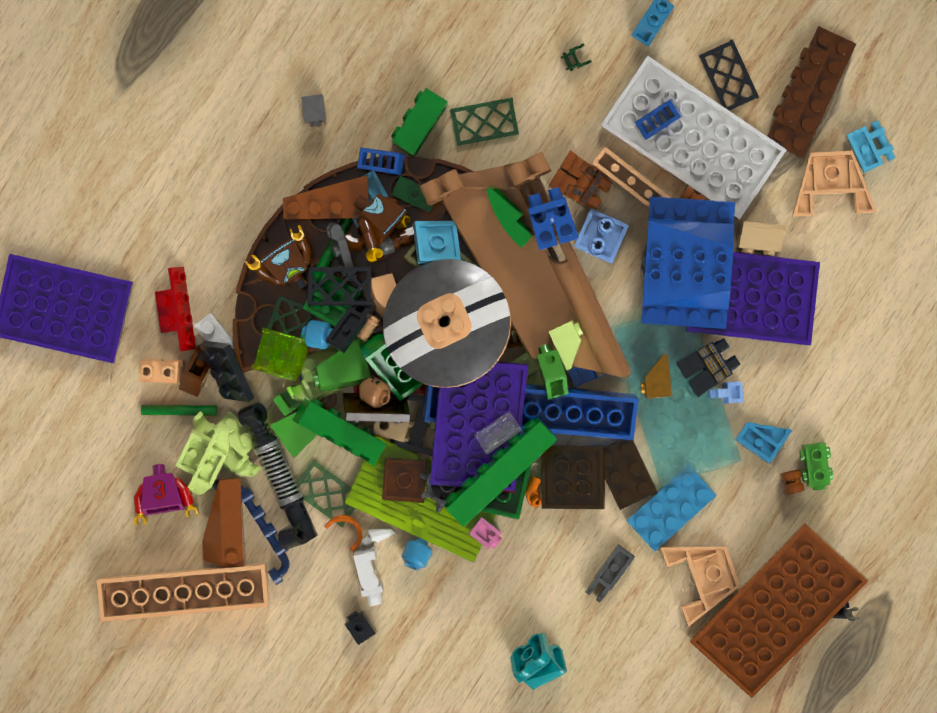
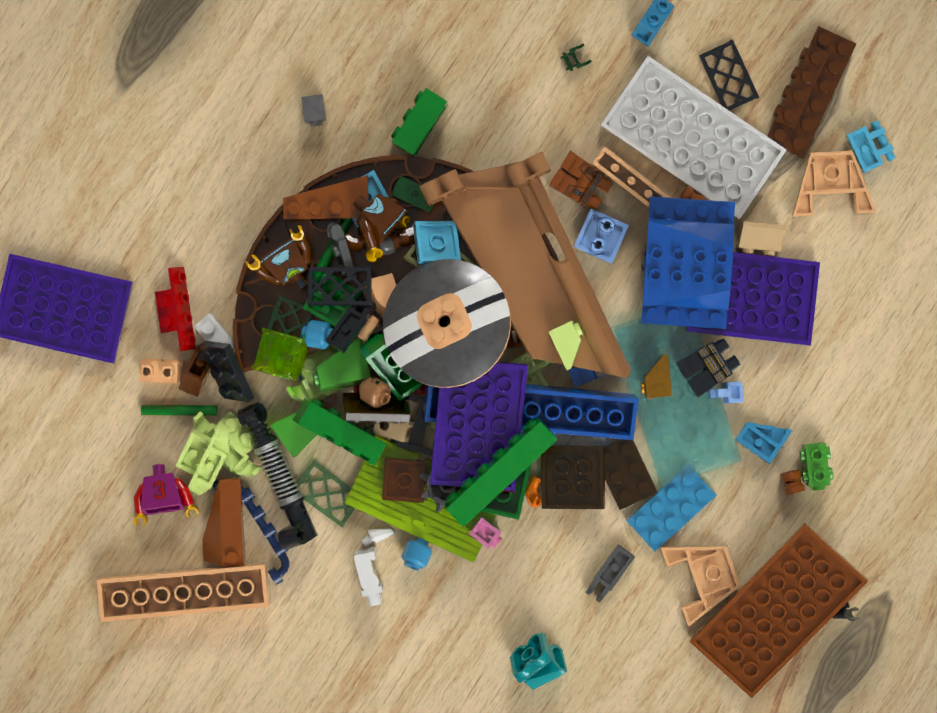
bright green panel [273,385,302,416] -> none
orange helmet [324,515,363,552] -> none
black brick [345,610,377,645] -> none
blue slope [357,147,405,175] -> none
clear green window [450,97,519,146] -> none
clear plate [474,411,522,454] -> none
green slope [486,185,535,248] -> none
blue hips [528,187,579,250] -> none
bright green torso [537,344,568,400] -> none
blue slope [634,99,682,140] -> none

